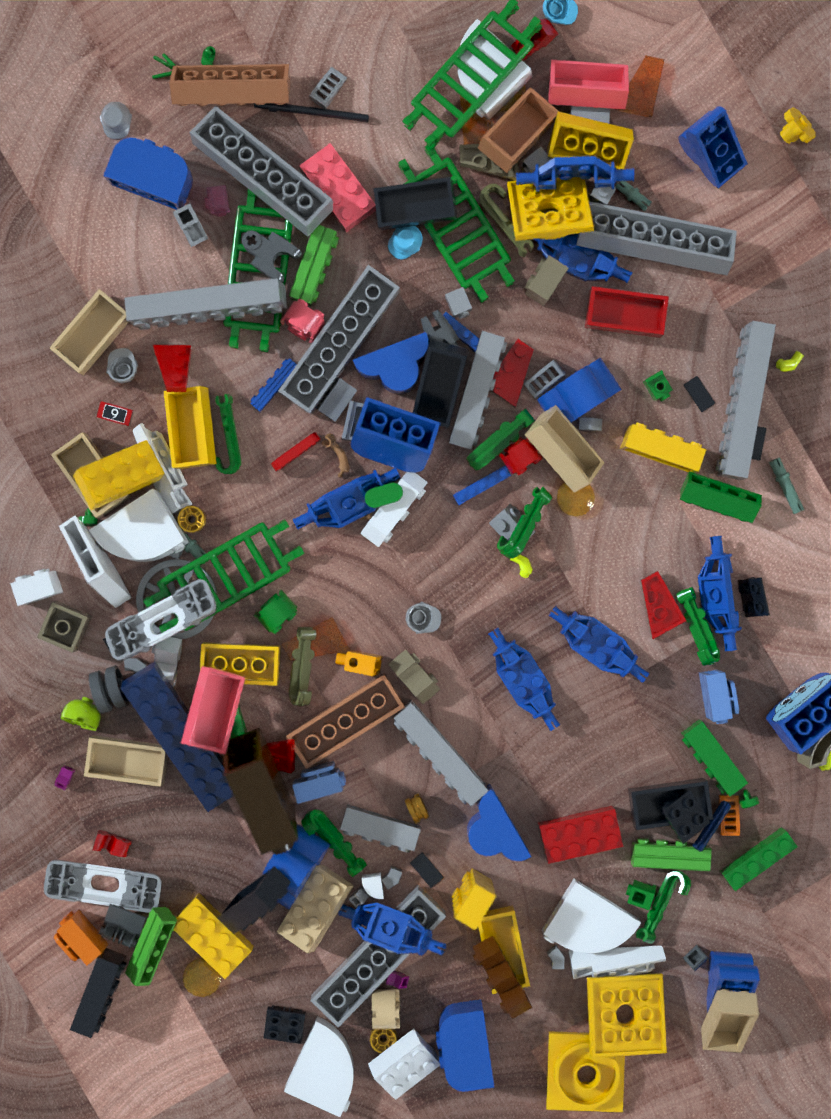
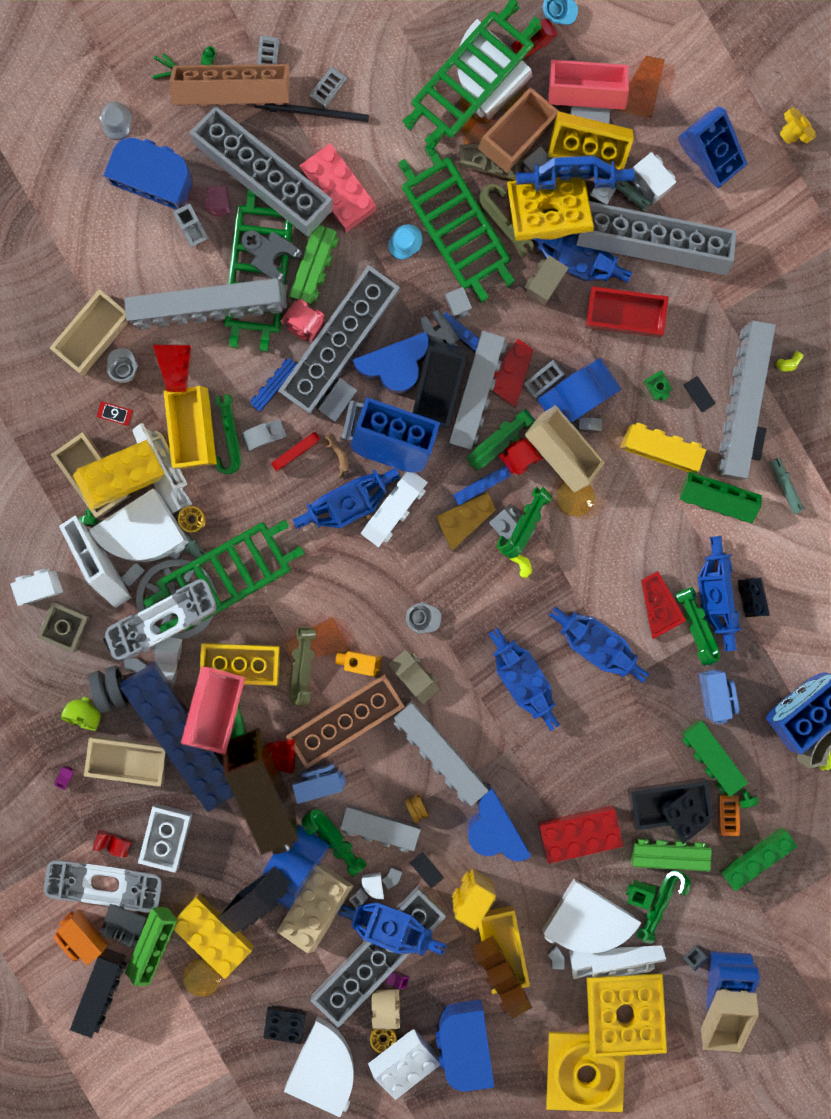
green brick [253,589,297,634] -> none
green tile [365,483,403,508] -> none
black piece [373,177,458,230] -> none
dark blue axle [693,801,731,852] -> none
none -> light grey piece [121,563,145,587]
none -> white brick [138,803,193,873]
none -> light grey brick [242,419,287,452]
none -> light grey slope [257,36,280,65]
none -> pearl gold wing [436,493,496,551]
none -> white brick [632,152,676,205]

